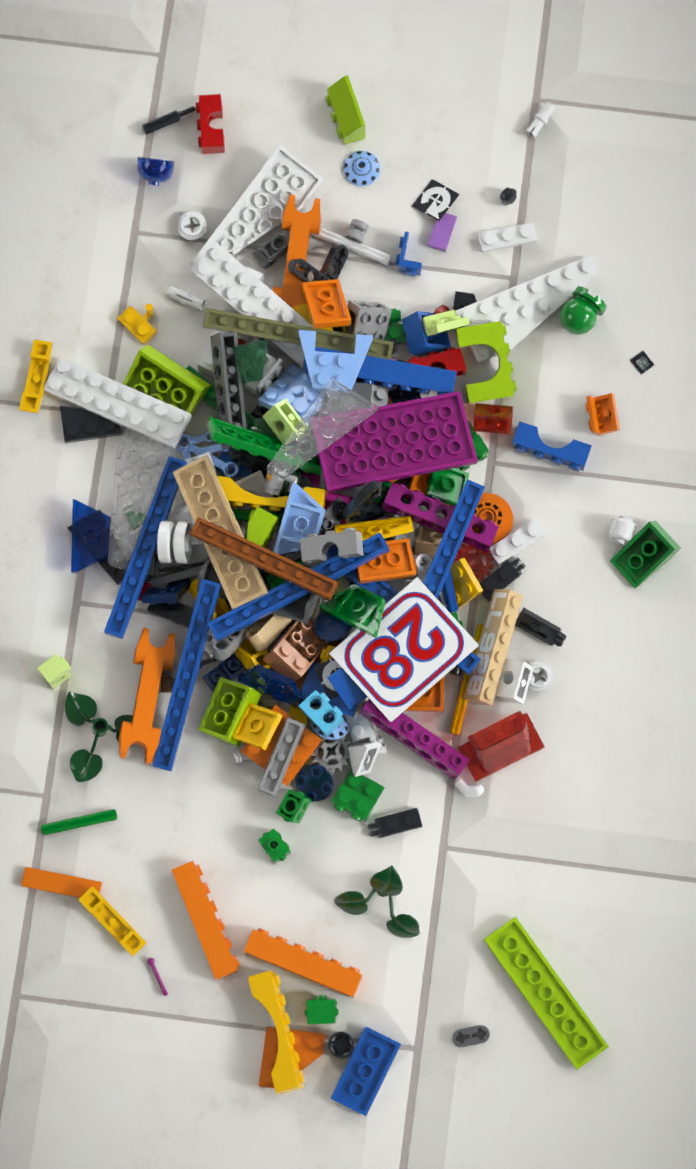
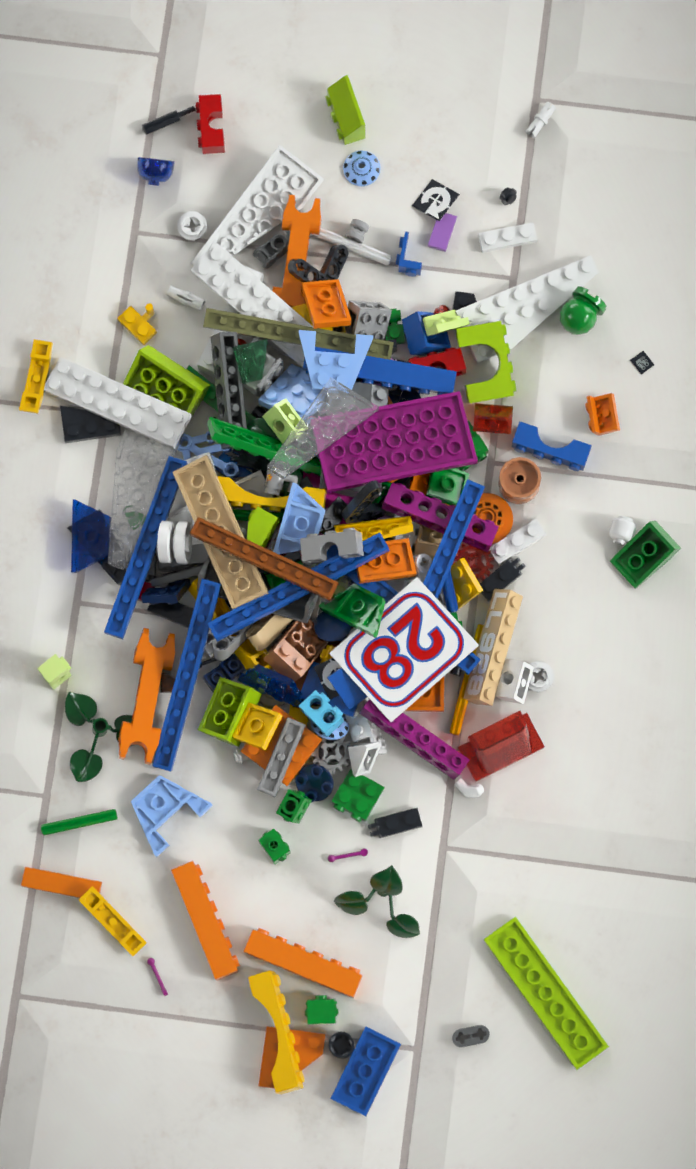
black hinge [515,607,566,647] -> none
none -> light blue wing [131,775,213,857]
none -> magenta hinge [328,848,368,862]
none -> nougat wheel [498,457,541,504]

